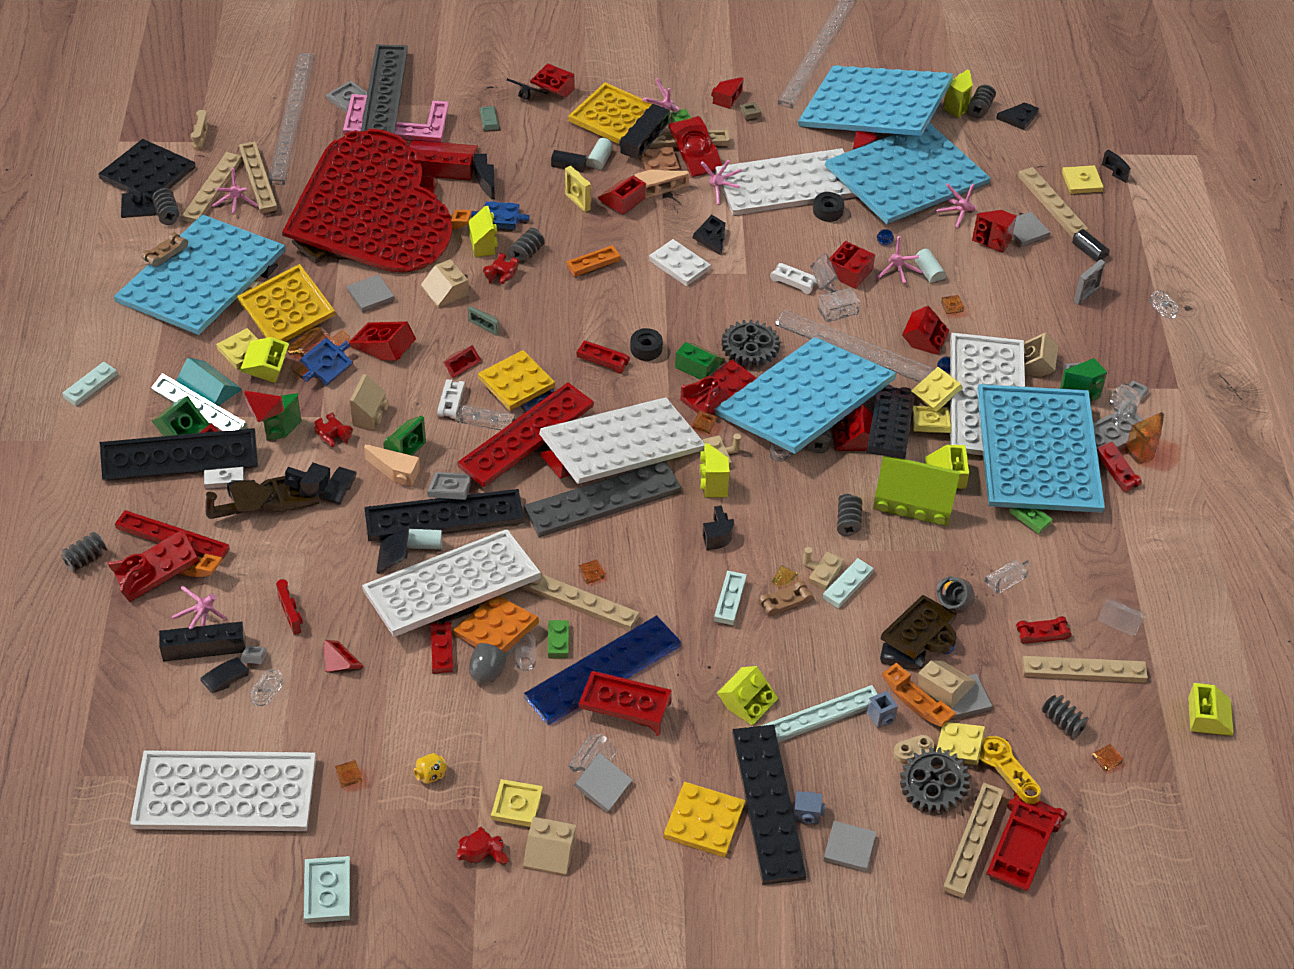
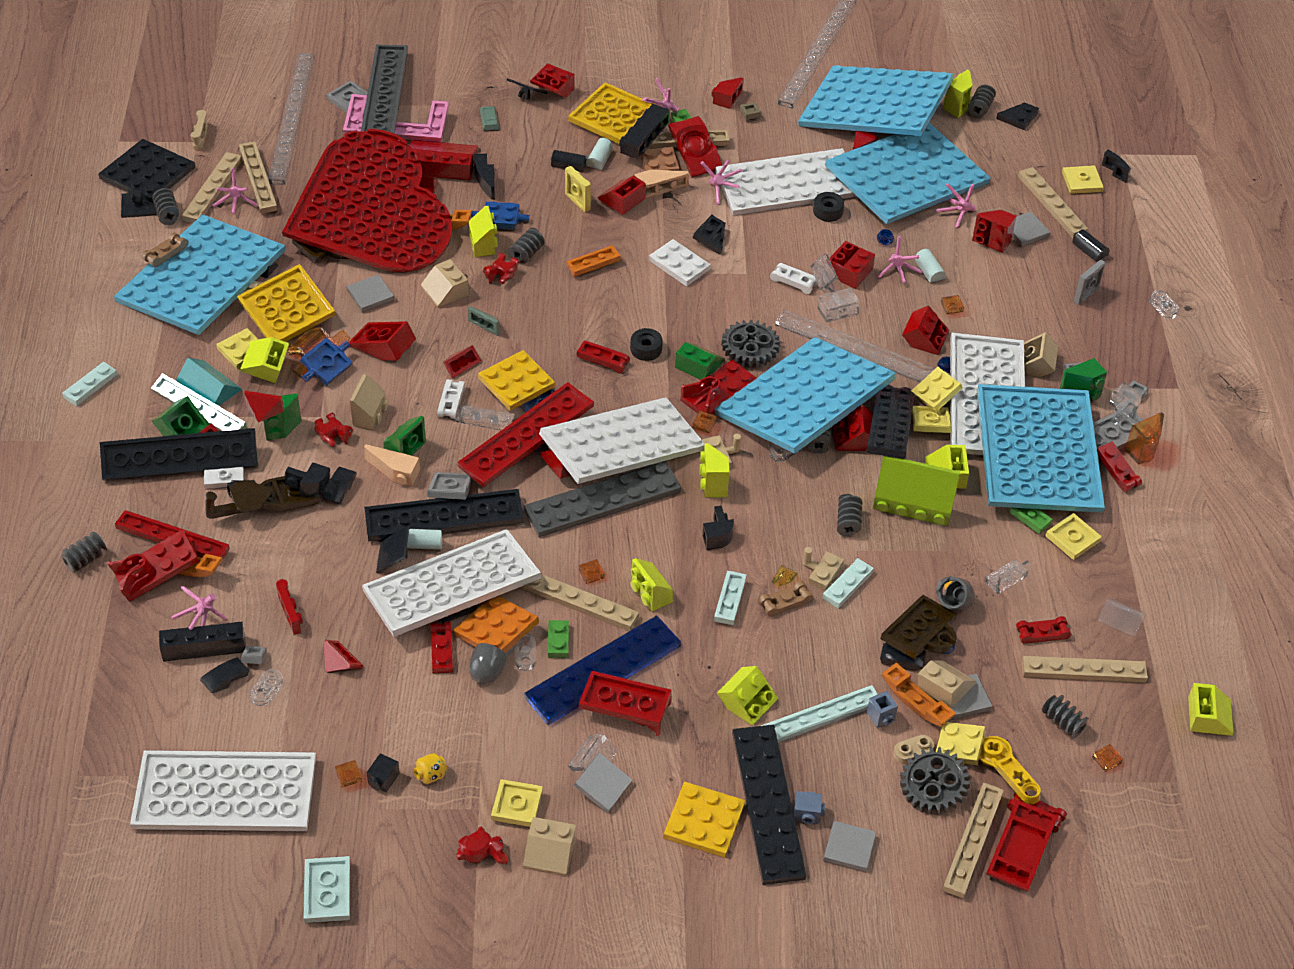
none -> black brick [366,753,400,792]
none -> neon yellow slope [630,558,673,612]
none -> light yellow plate [1046,513,1102,560]

